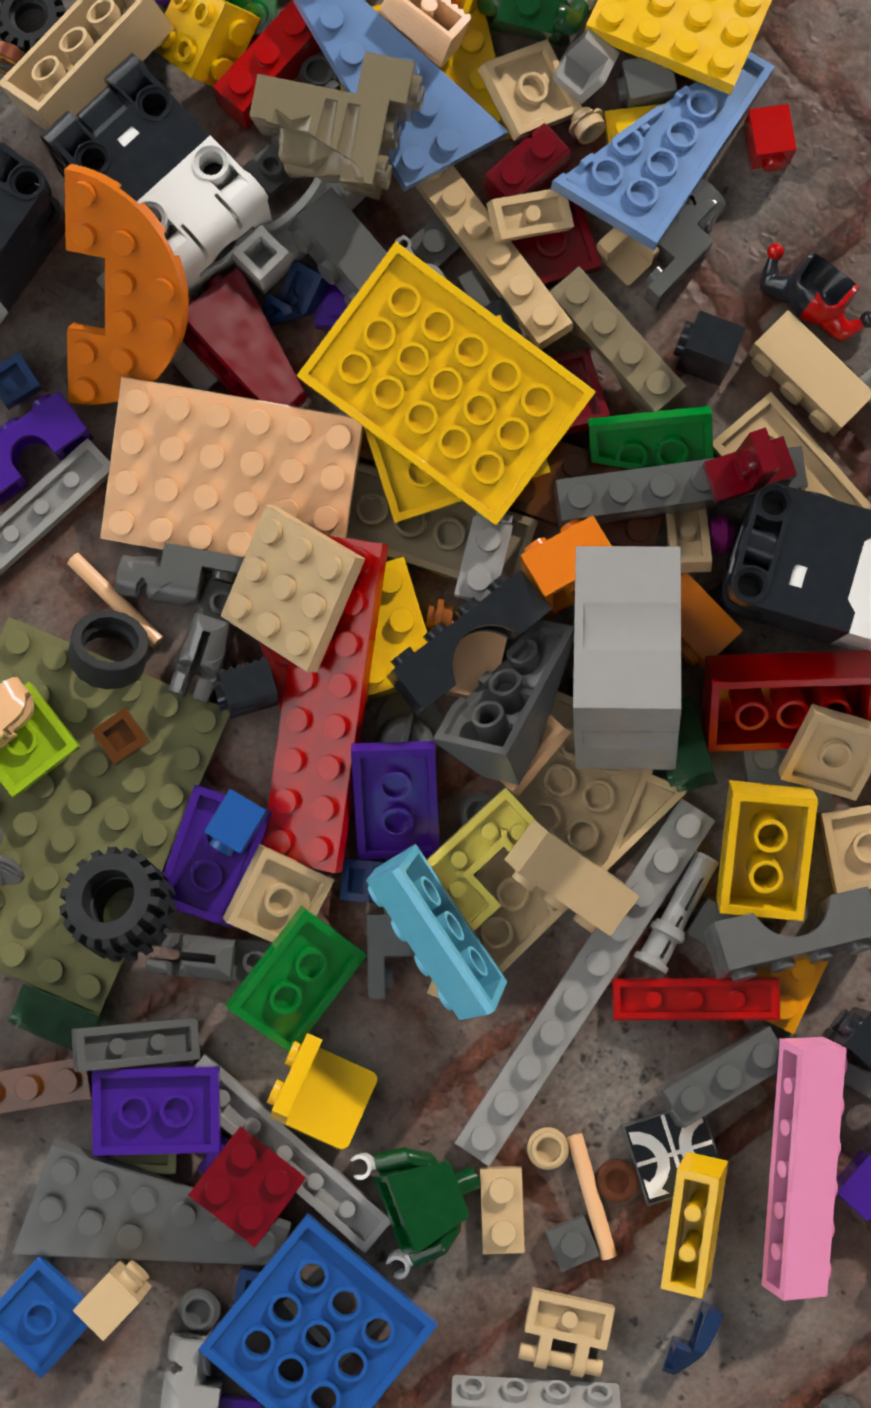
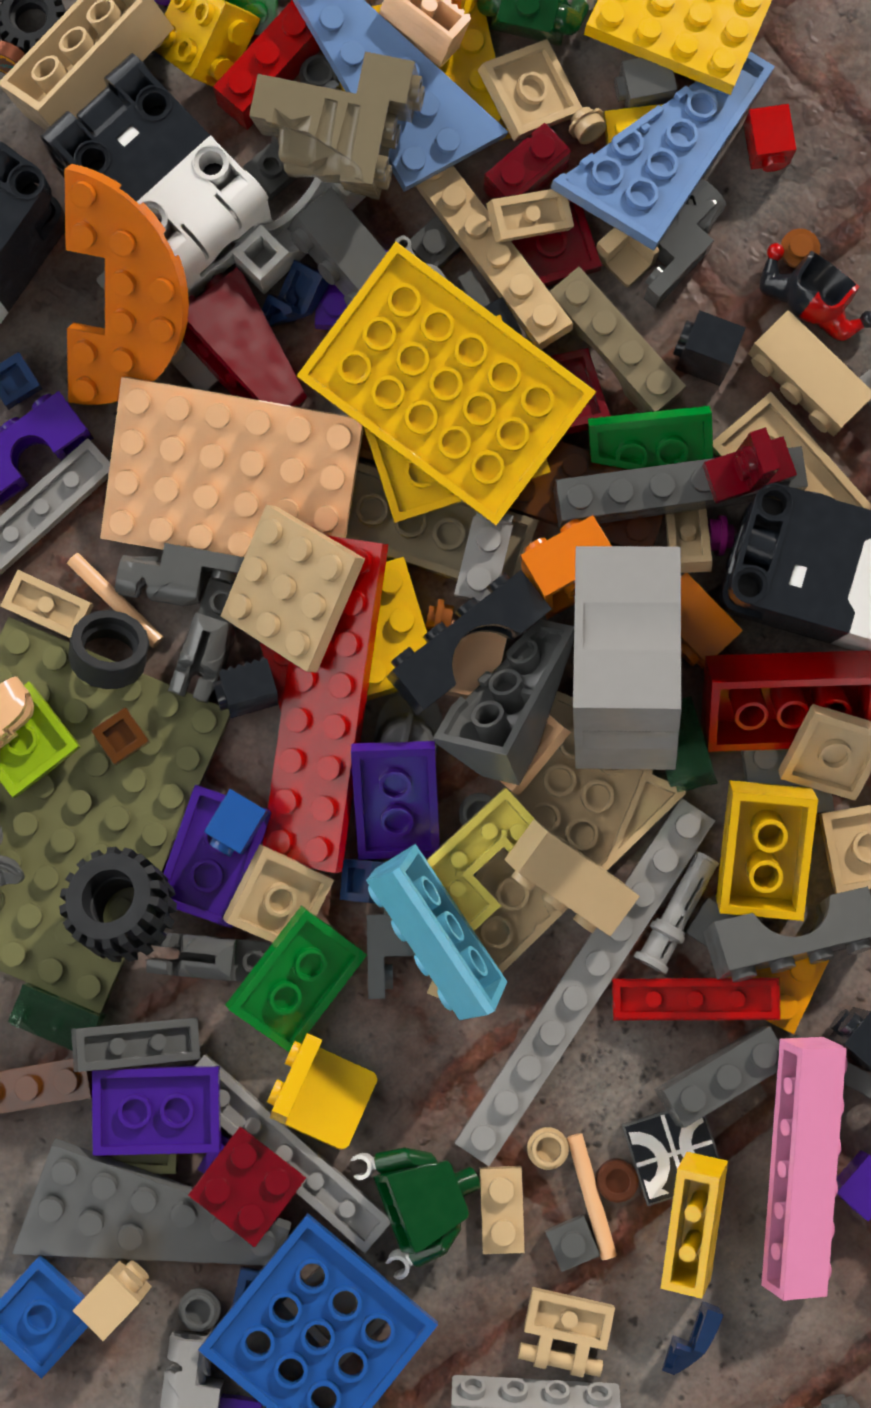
light grey panel [552,29,619,104] -> none
none -> tan plate [0,570,94,638]
none -> dark orange plate [781,228,820,268]

